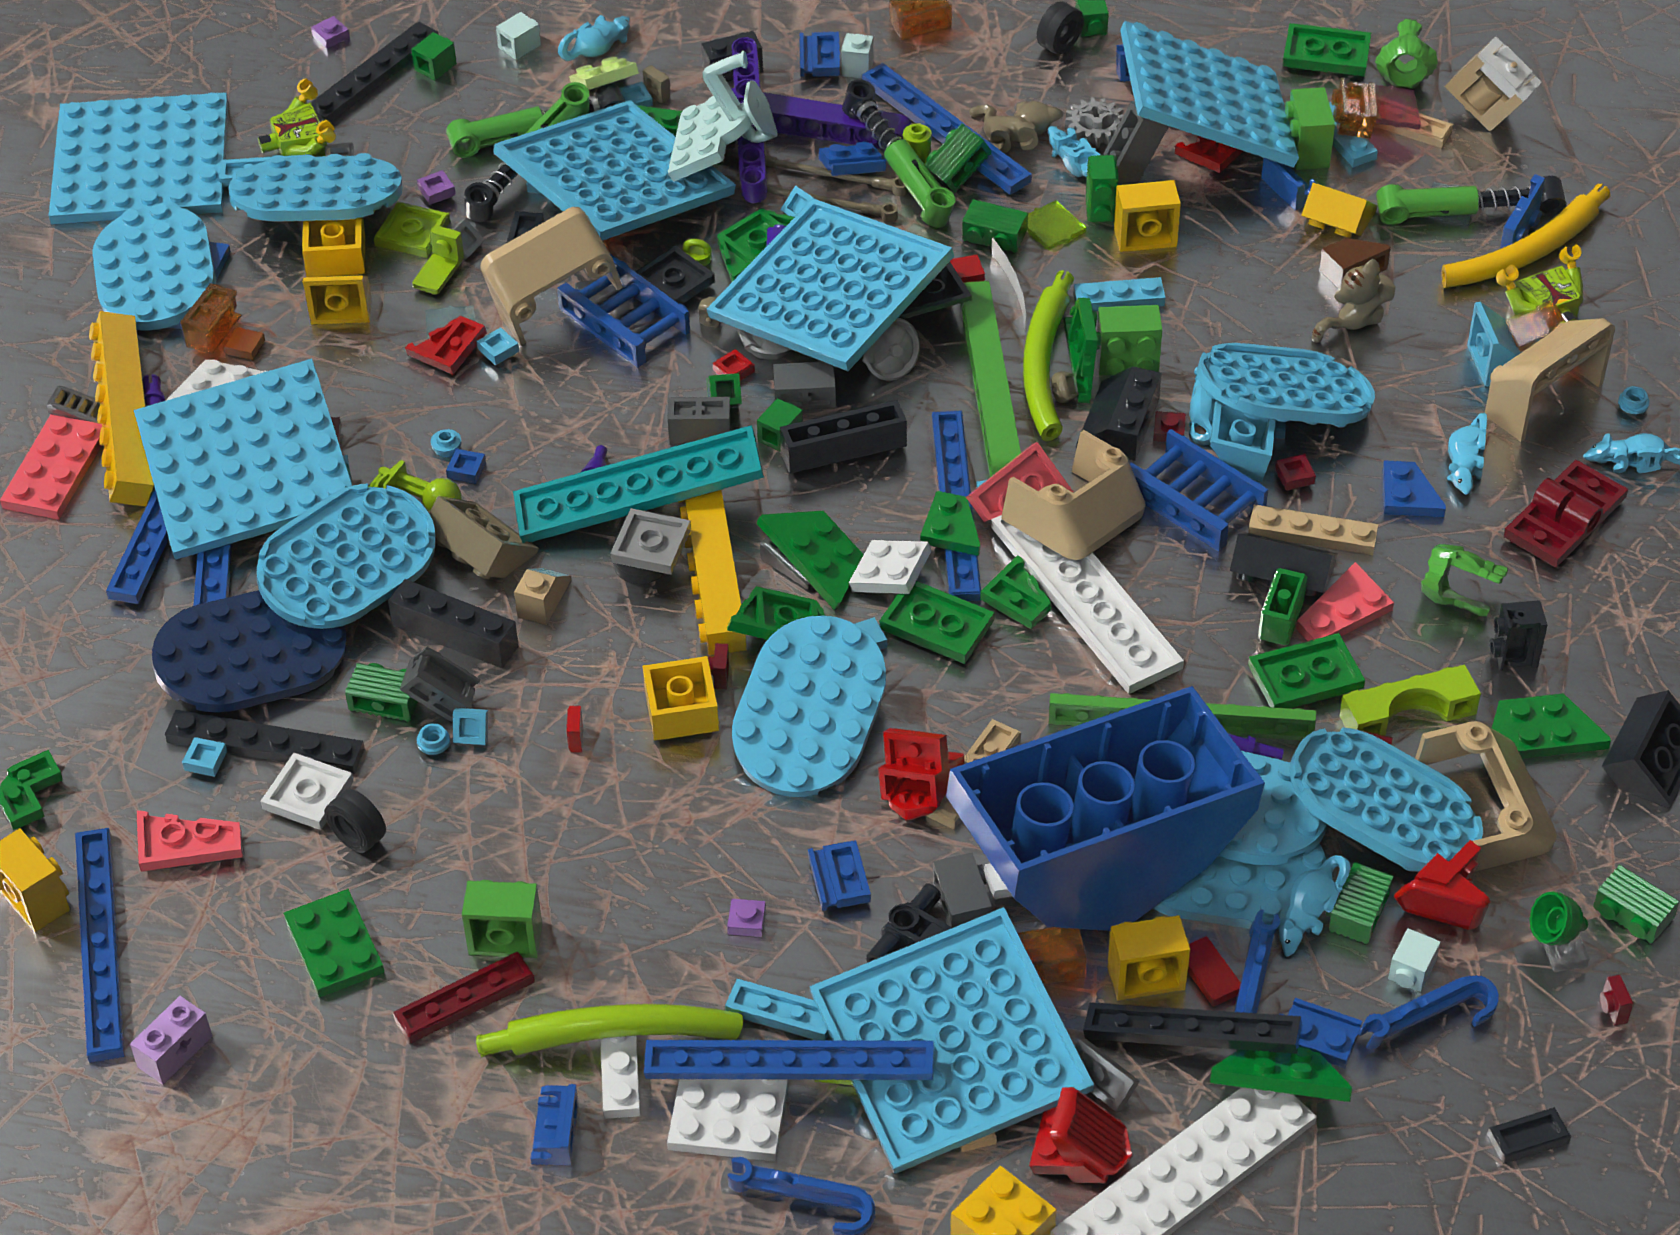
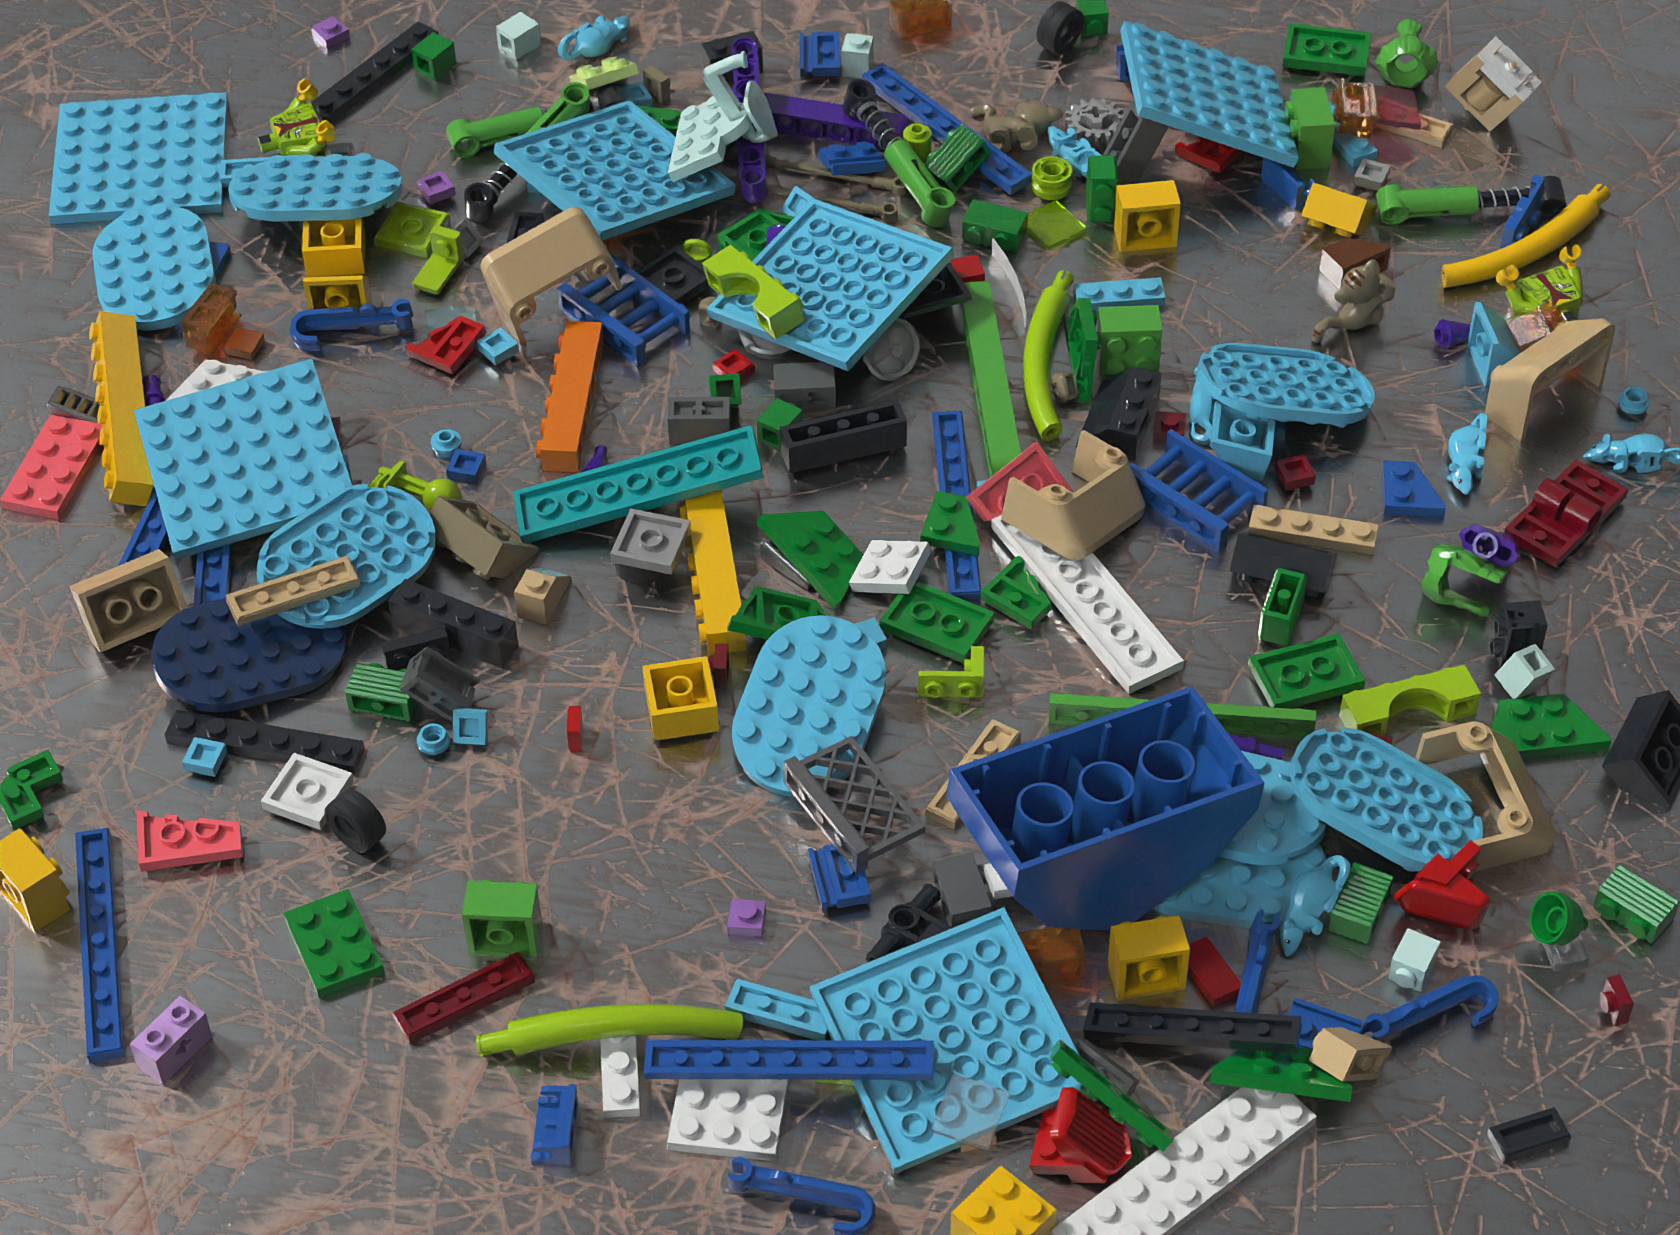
red piece [878,728,964,821] -> none
coral wing [1296,562,1394,641] -> none
none -> tan brick [69,549,188,652]
none -> tan tile [226,556,360,626]
none -> blue piece [290,299,414,352]
none -> black plate [381,627,451,670]
none -> orange brick [536,321,604,473]
none -> lime arch [702,245,805,340]
none -> flat silver fence [783,736,926,874]
none -> lime bracket [918,646,984,698]
none -> clear piece [931,1073,1010,1151]
none -> lime wheel [1031,156,1072,200]
none -> green plate [1050,1039,1173,1152]
none -> tan slope [1309,1027,1393,1082]
none -> light grey plate [1353,158,1390,191]
none -> dark purple cone [1434,319,1471,349]
none -> dark purple rock [1459,524,1521,568]
none -> light aqua brick [1495,644,1555,699]

